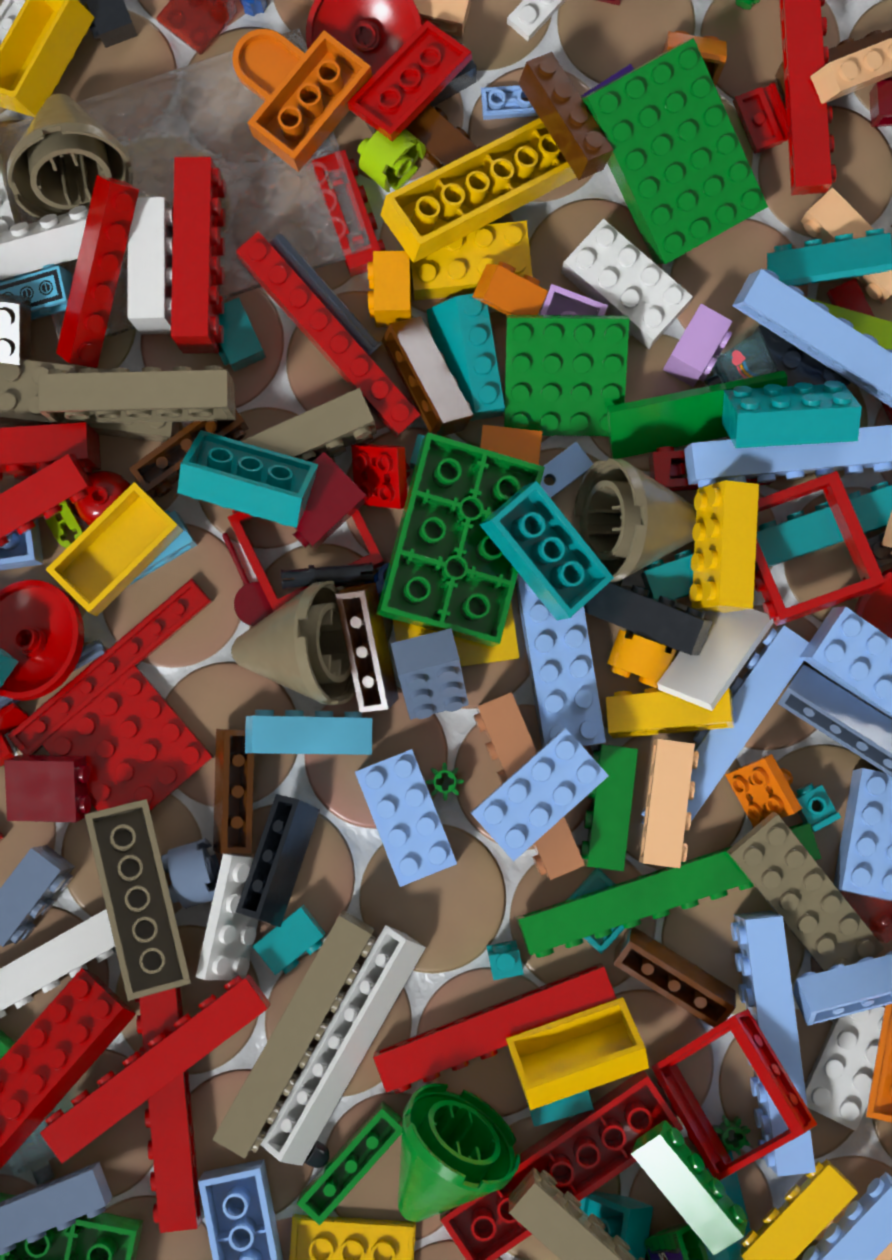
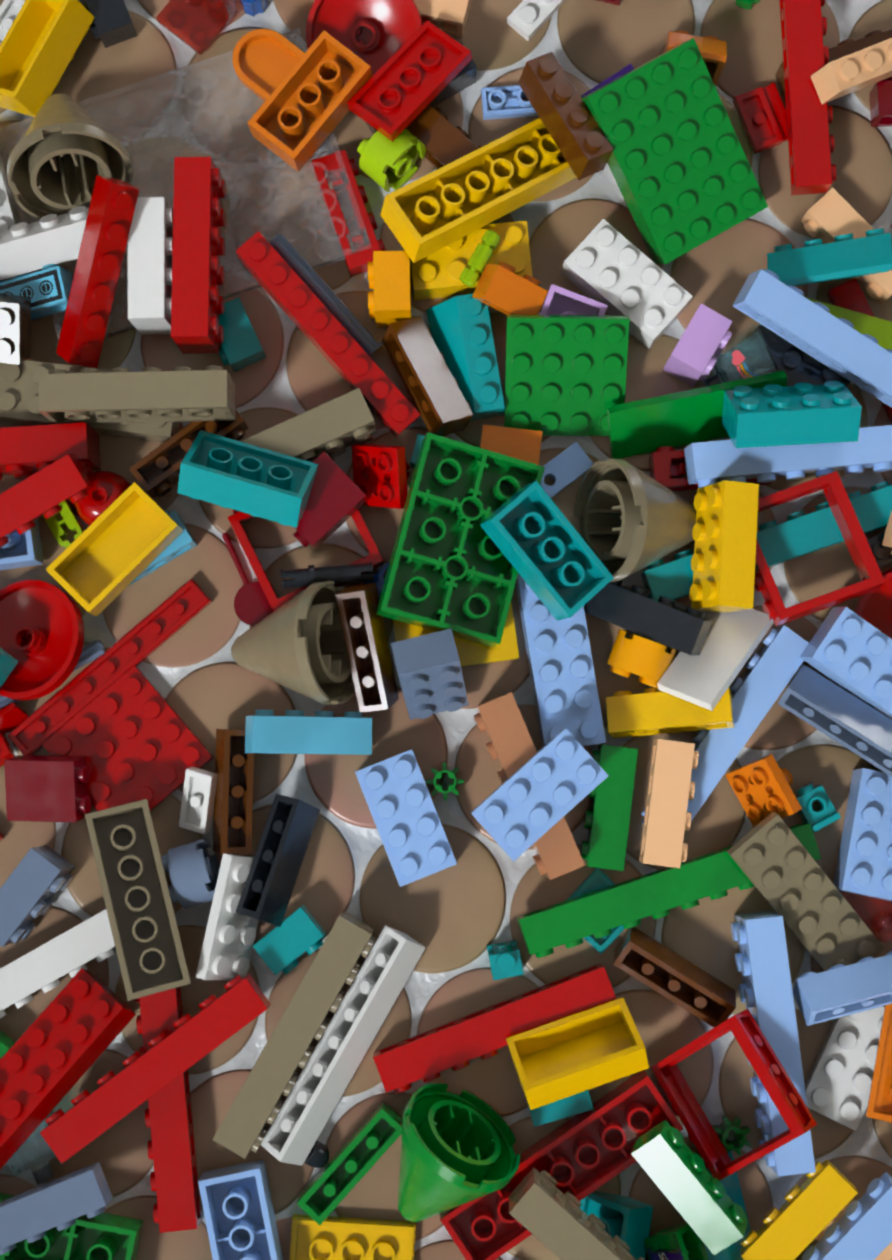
none -> white plate [179,767,218,835]
none -> lime axle [460,230,500,287]

